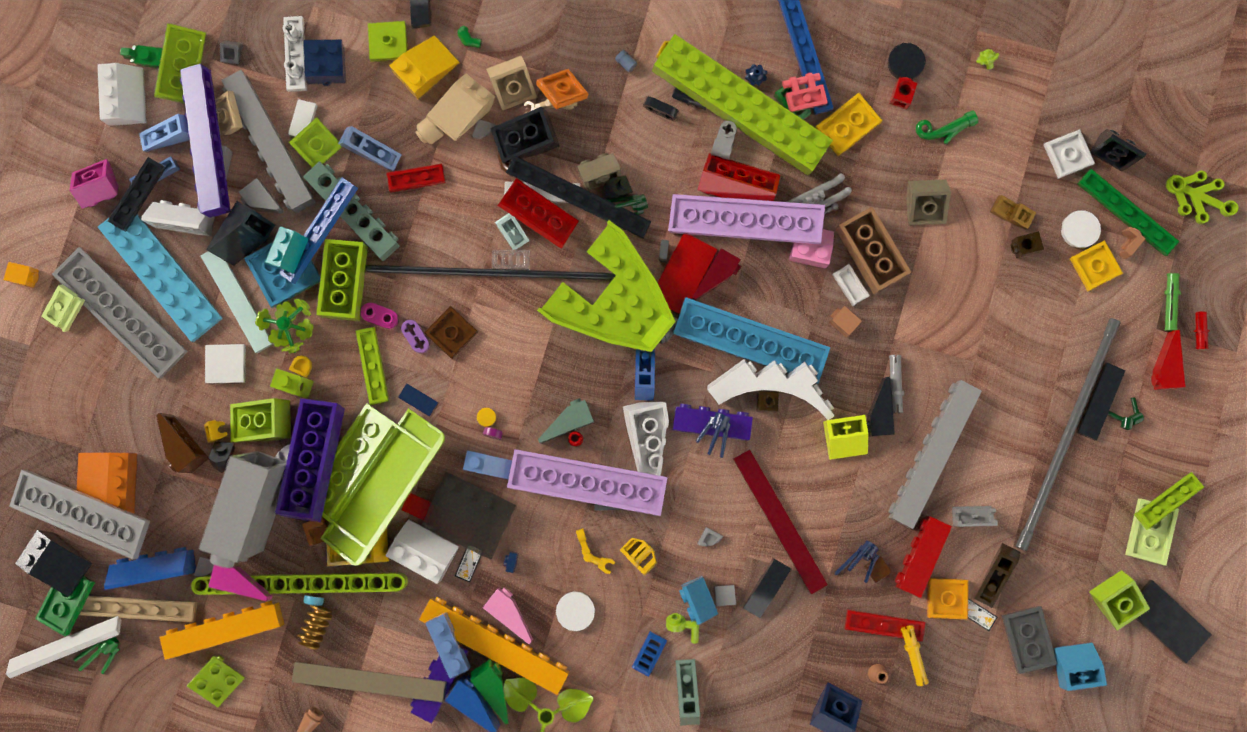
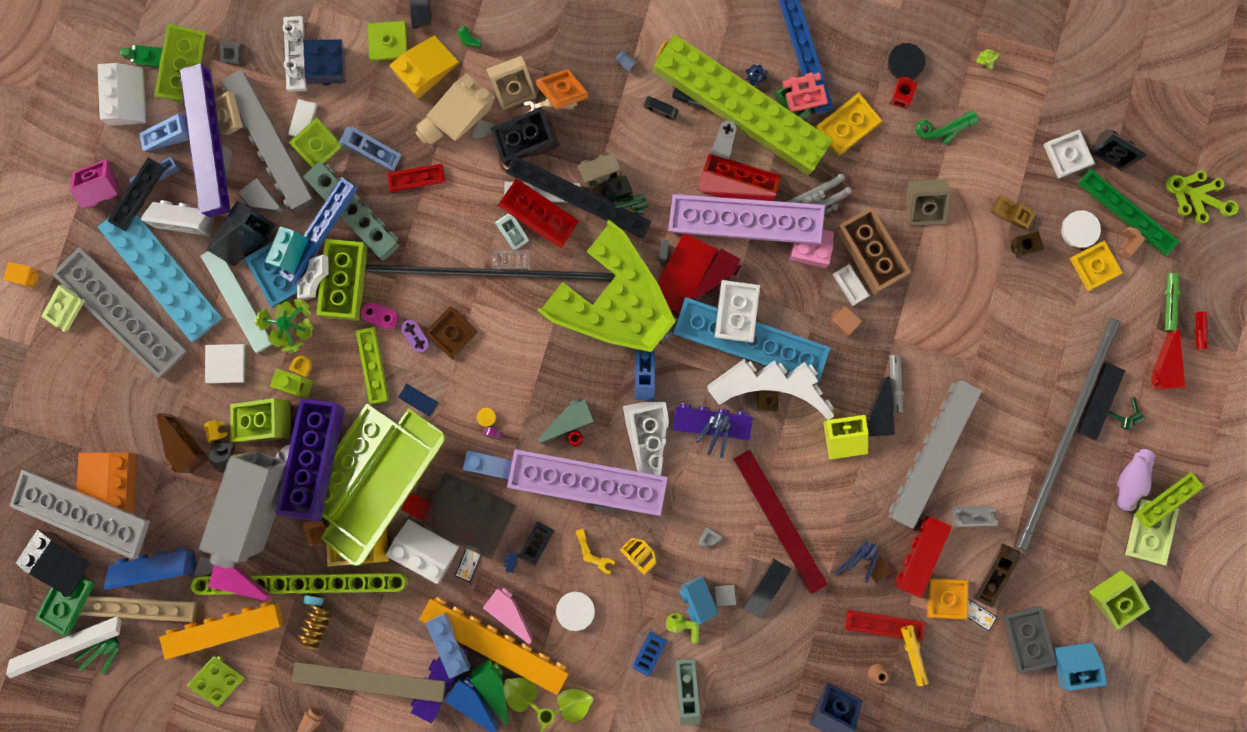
none -> white tile [297,255,328,301]
none -> black slope [518,522,554,567]
none -> white tile [715,280,760,343]
none -> lavender animal [1117,449,1156,511]

